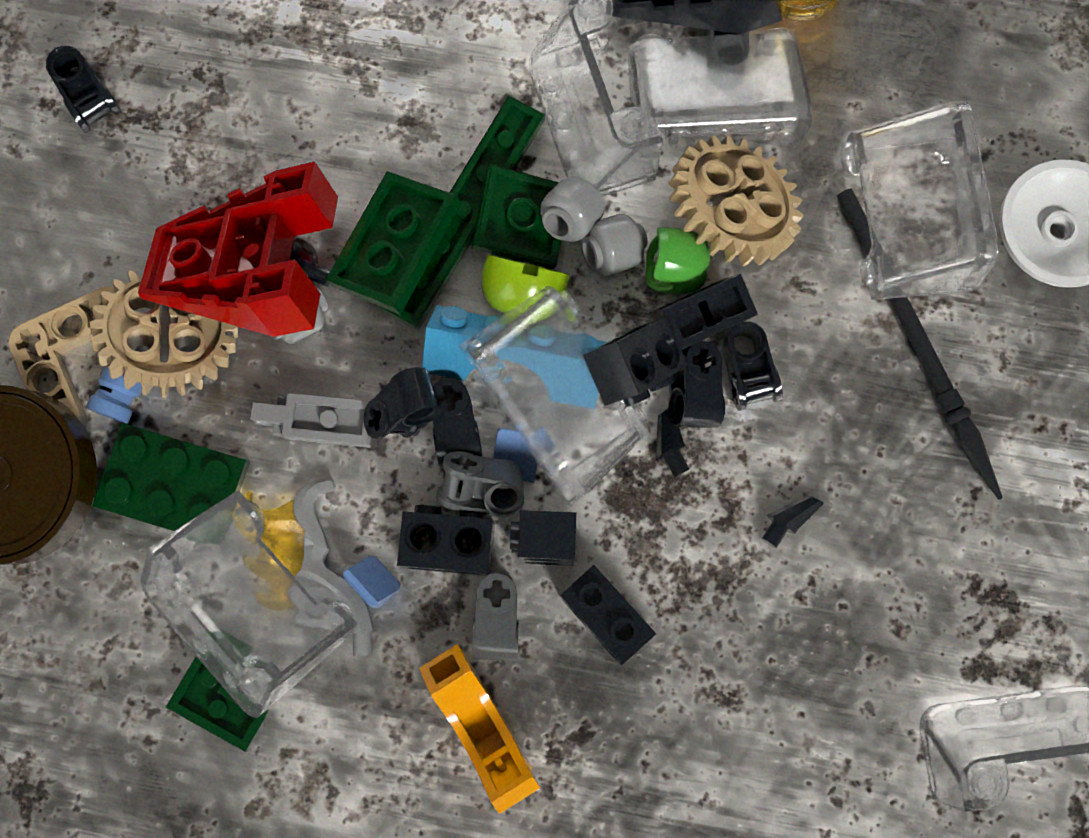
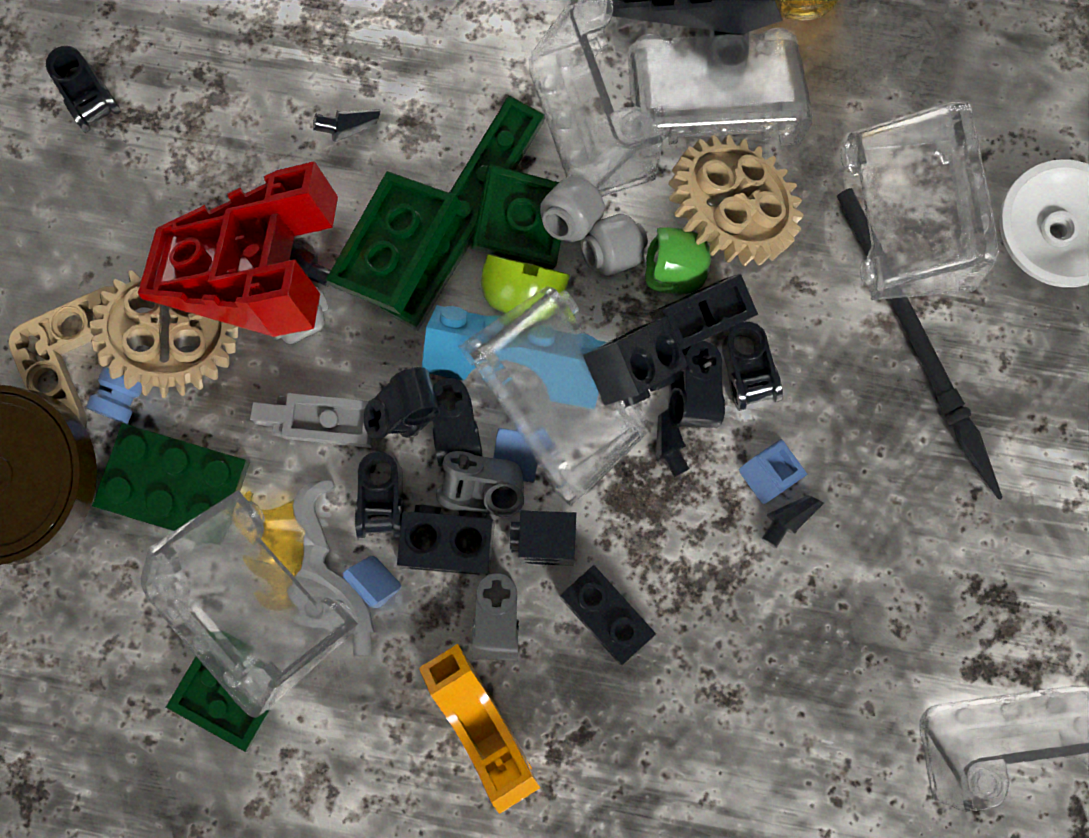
none -> black bar [313,109,381,142]
none -> black piece [355,451,405,538]
none -> medium blue slope [739,439,808,504]

